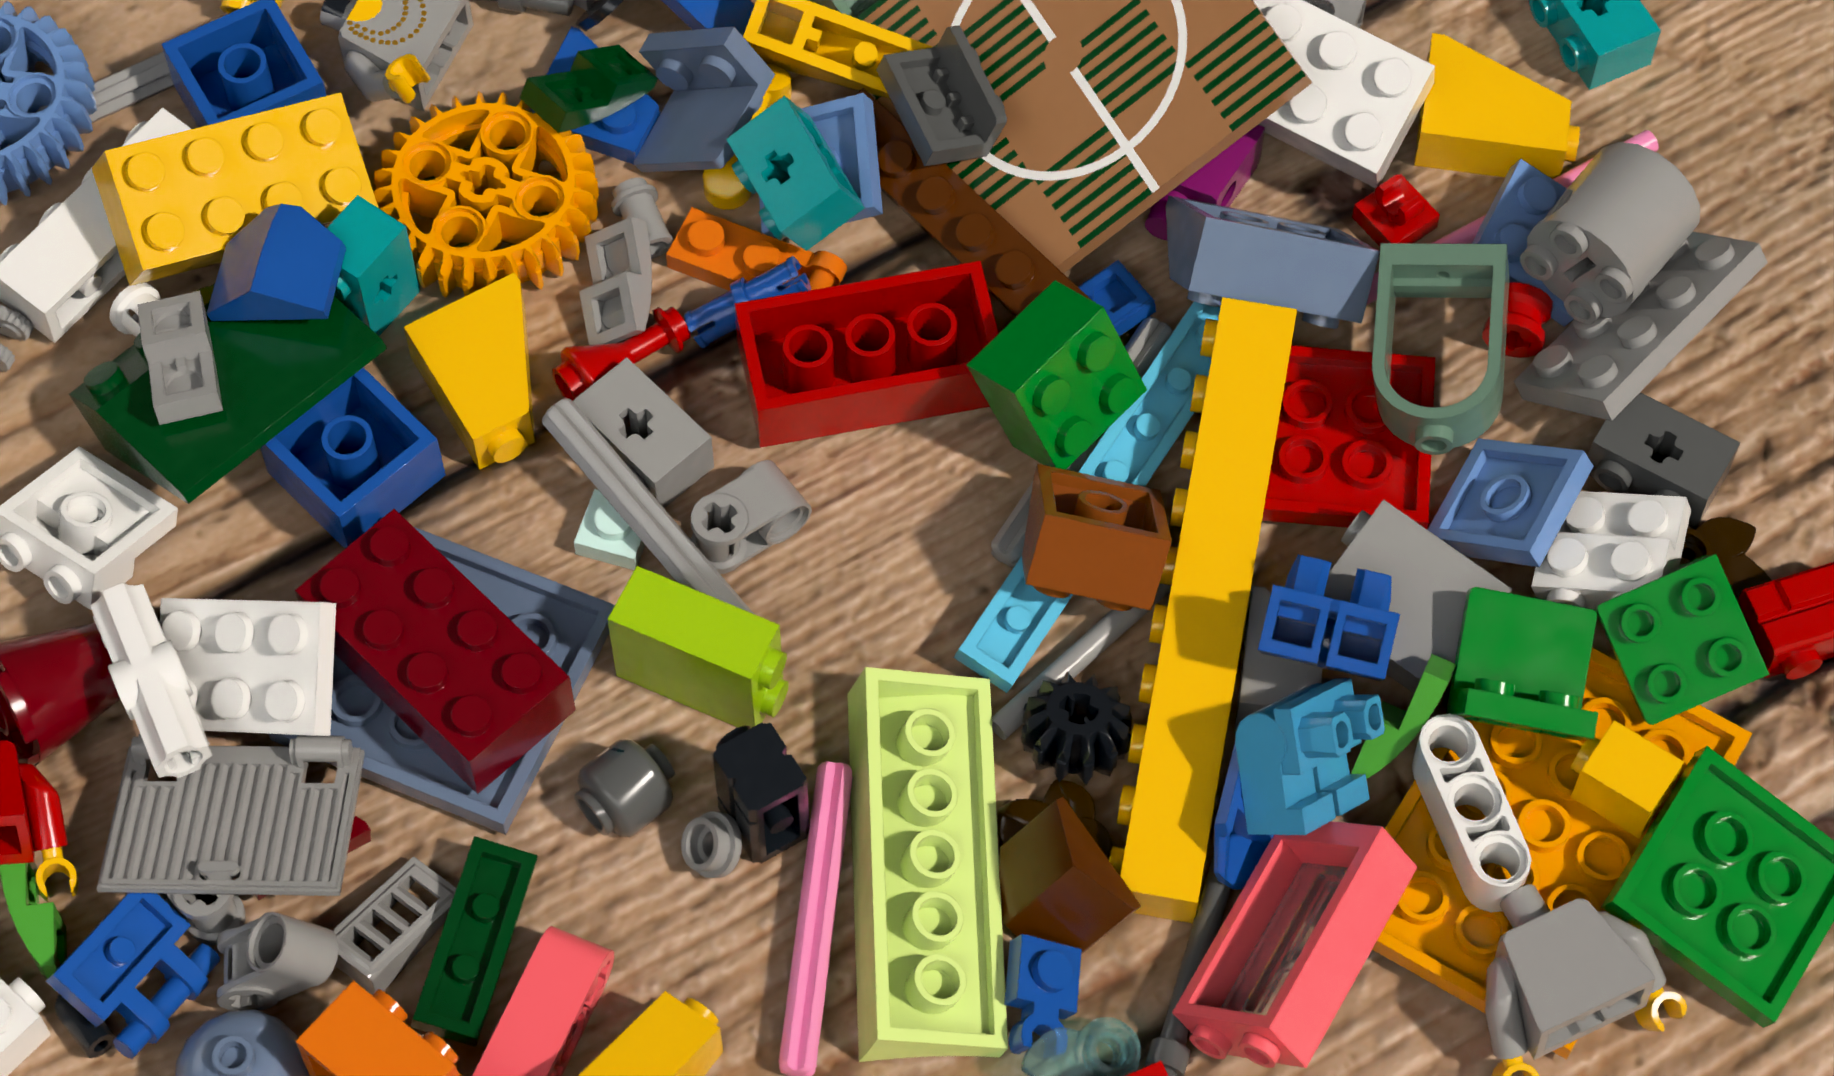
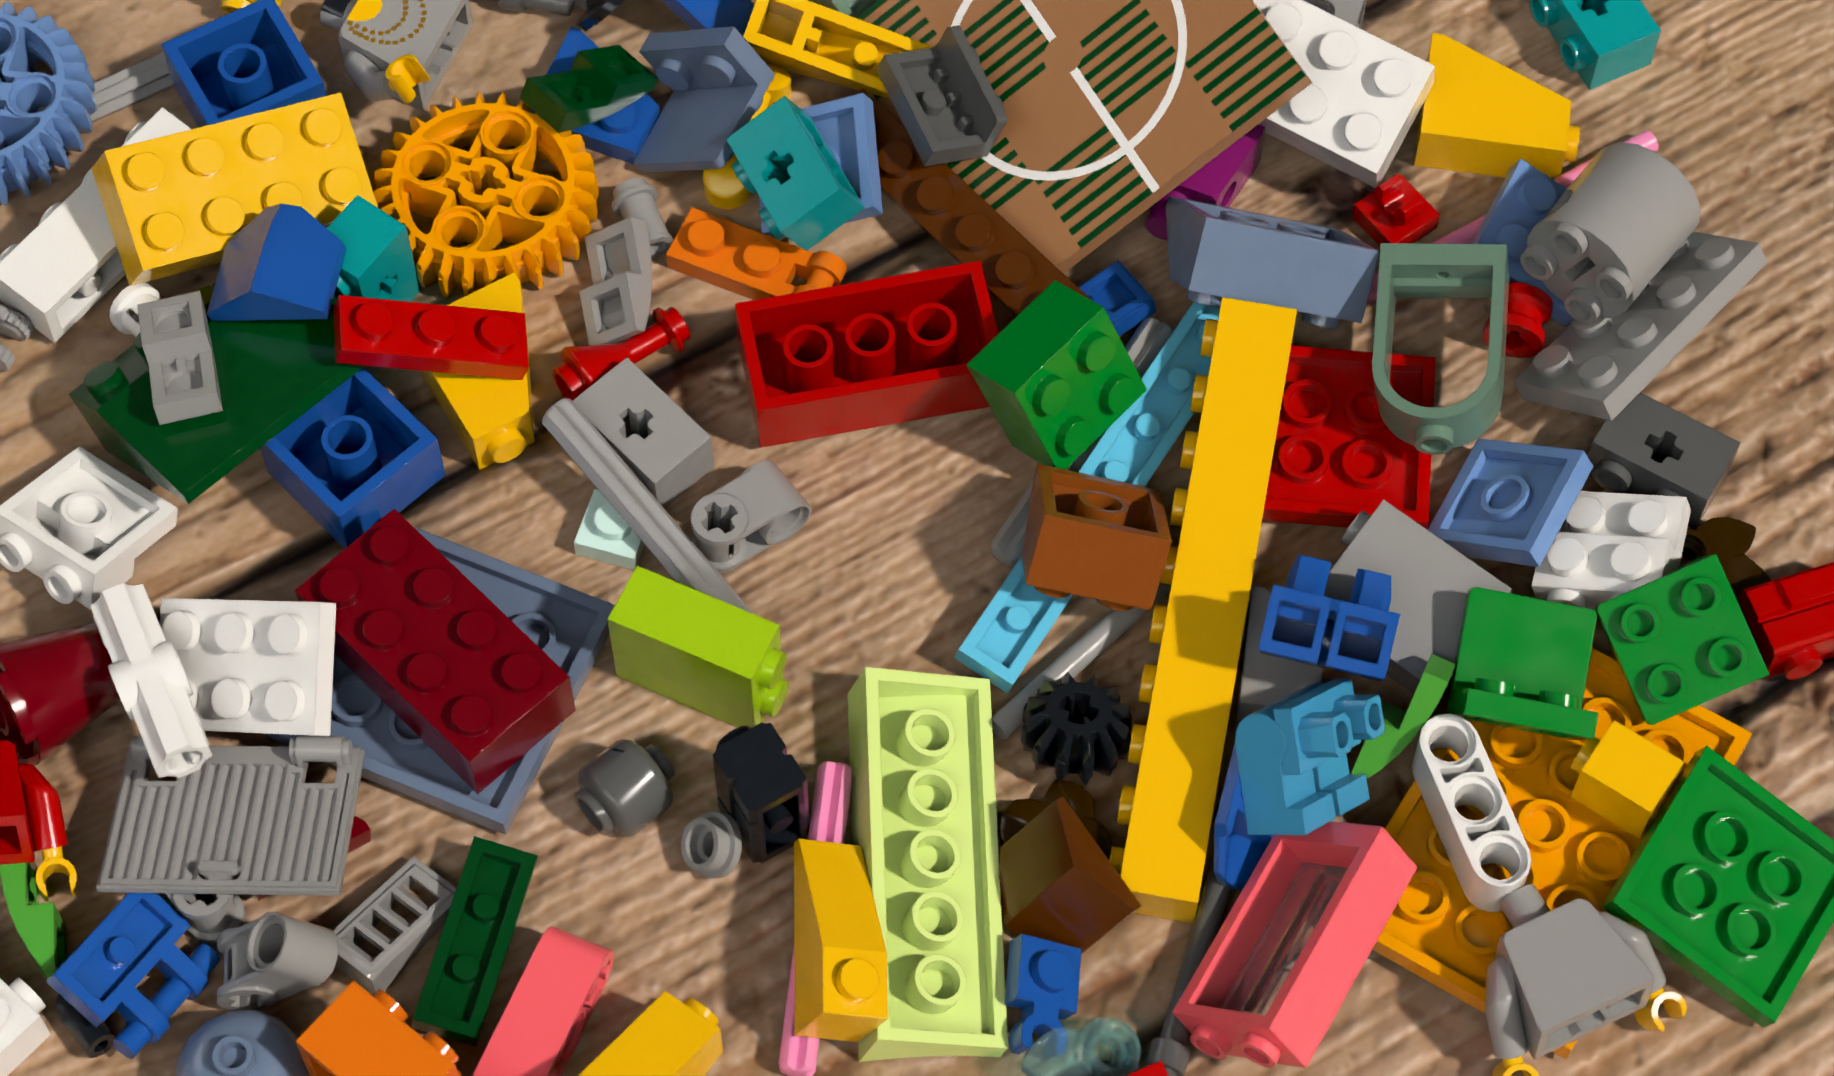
blue pin [684,256,811,348] -> none
none -> red plate [333,295,529,380]
none -> yellow slope [794,838,888,1042]

